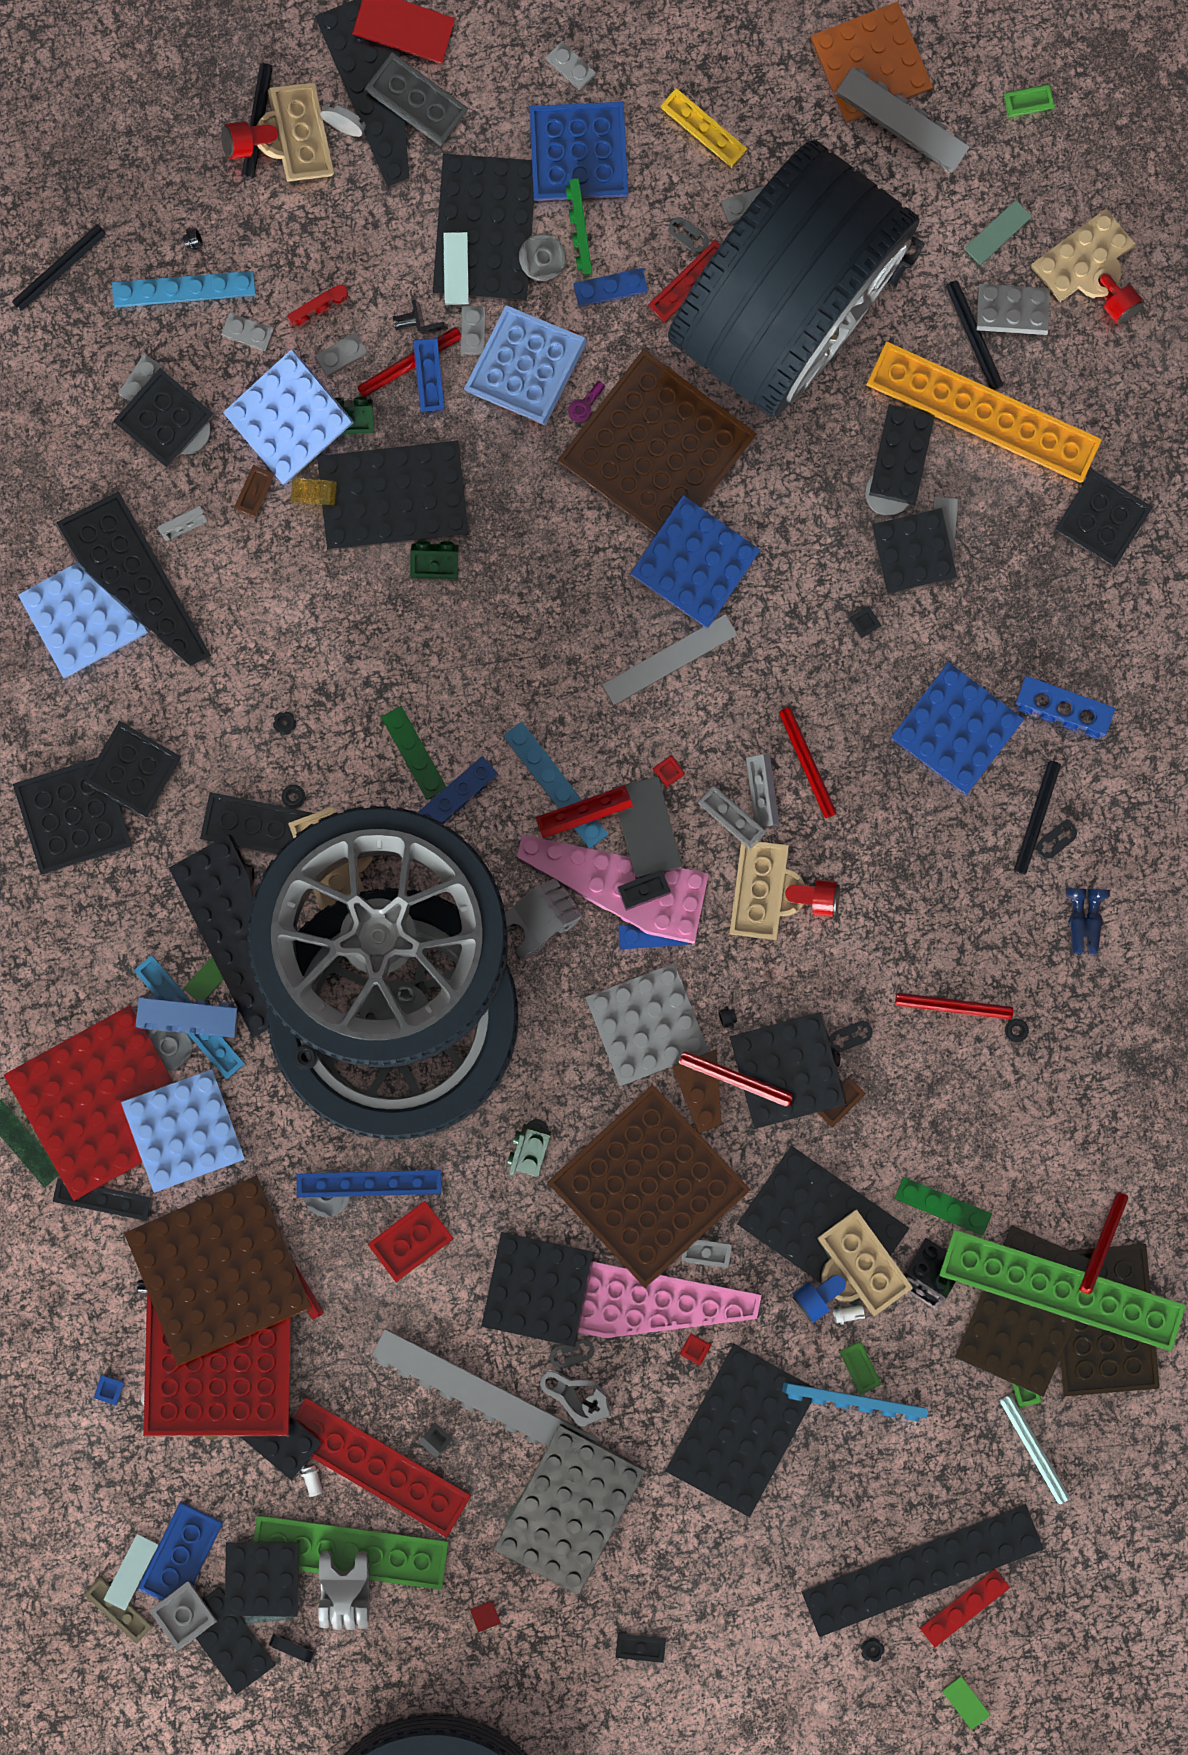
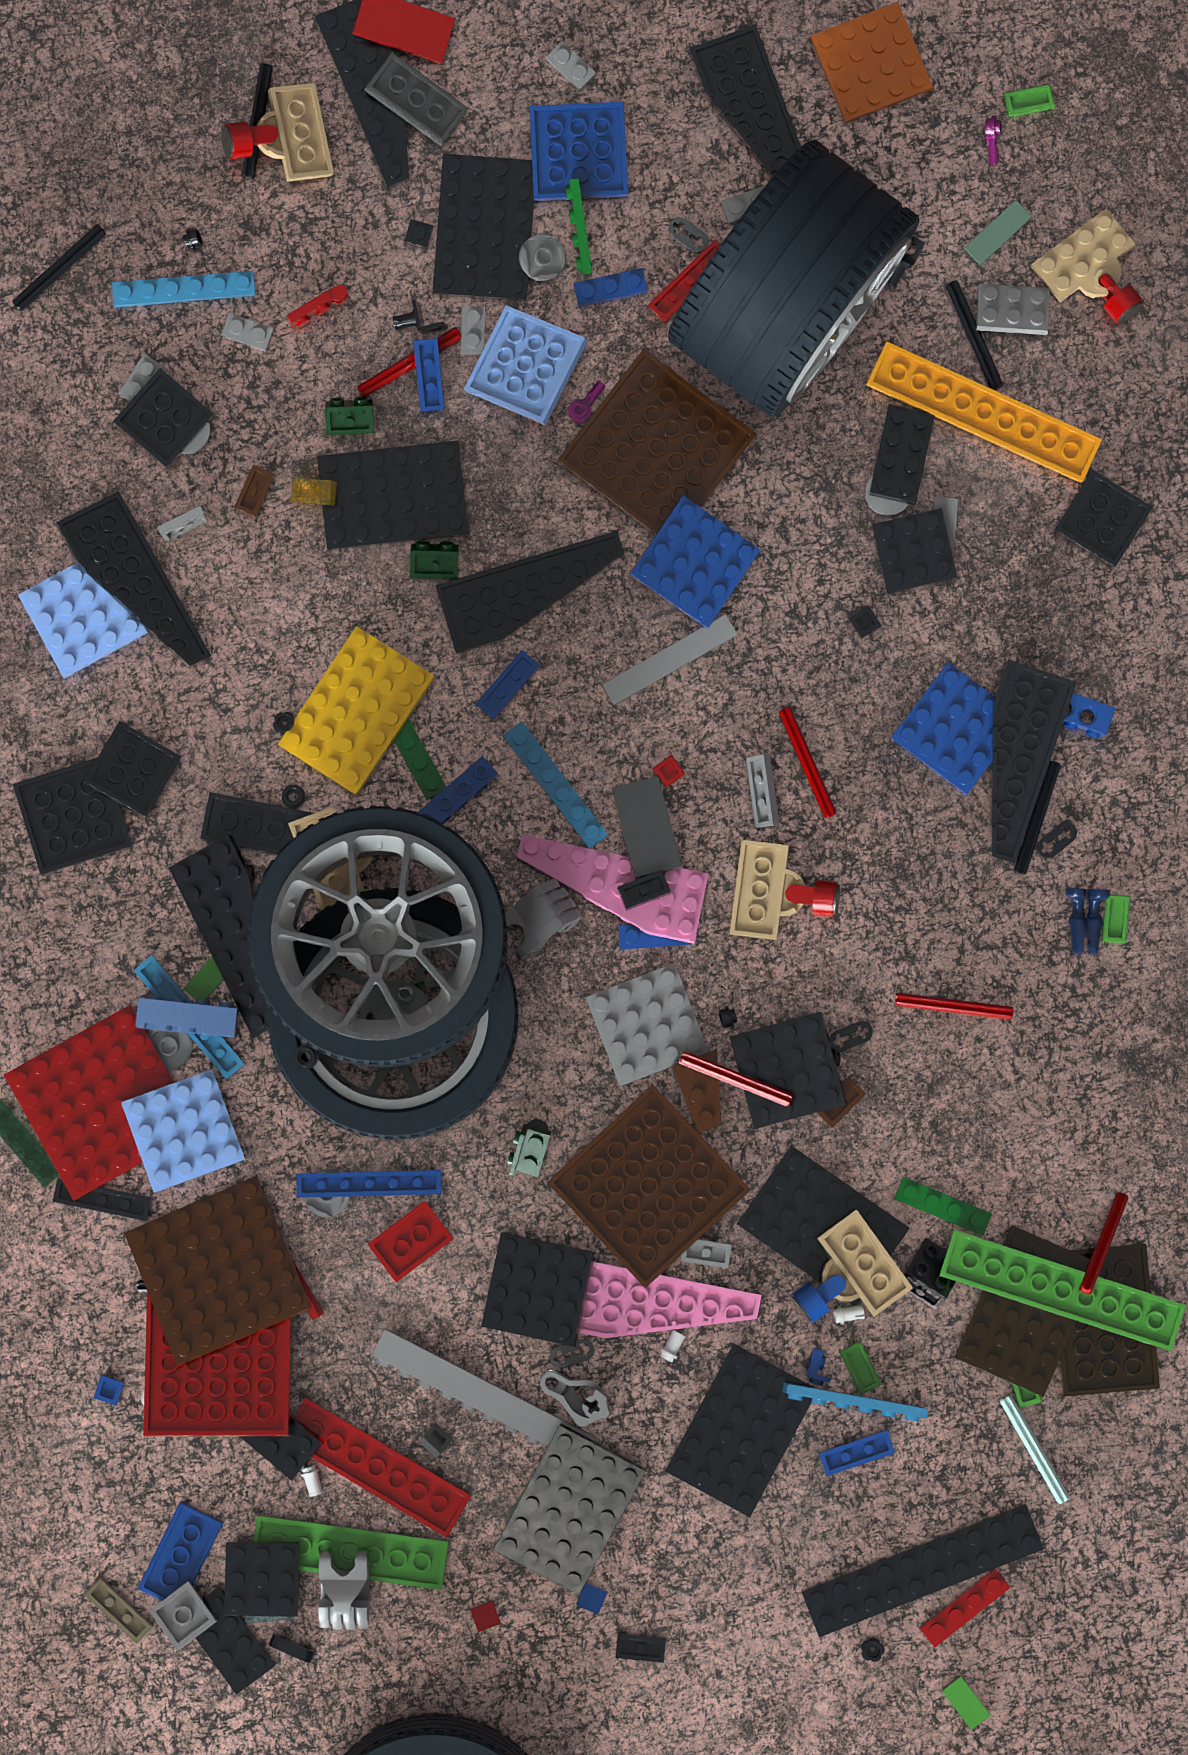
light aqua tile [104,1534,158,1611] -> none
light blue plate [223,350,354,484] -> none
light grey plate [315,332,368,378] -> none
light grey tile [320,103,366,137] -> none
light aqua tile [444,232,469,305] -> none
red plate [535,785,633,839] -> none
yellow plate [660,88,748,168] -> none
red tile [679,1333,711,1366] -> none
light grey tile [698,785,767,850] -> none
light grey brick [834,67,970,173] -> none
black plate [1005,1018,1029,1042] -> none
none -> yellow plate [278,626,436,796]
none -> black plate [404,219,434,250]
none -> black wing [435,531,624,654]
none -> blue plate [476,650,540,720]
none -> blue tile [576,1582,608,1615]
none -> white pin [660,1330,686,1362]
none -> black wing [689,24,801,177]
none -> blue bracket [805,1348,831,1386]
none -> blue plate [819,1430,895,1476]
none -> magenta plate [985,116,1002,164]
none -> black wing [992,659,1077,863]
none -> bright green tile [1101,894,1130,944]

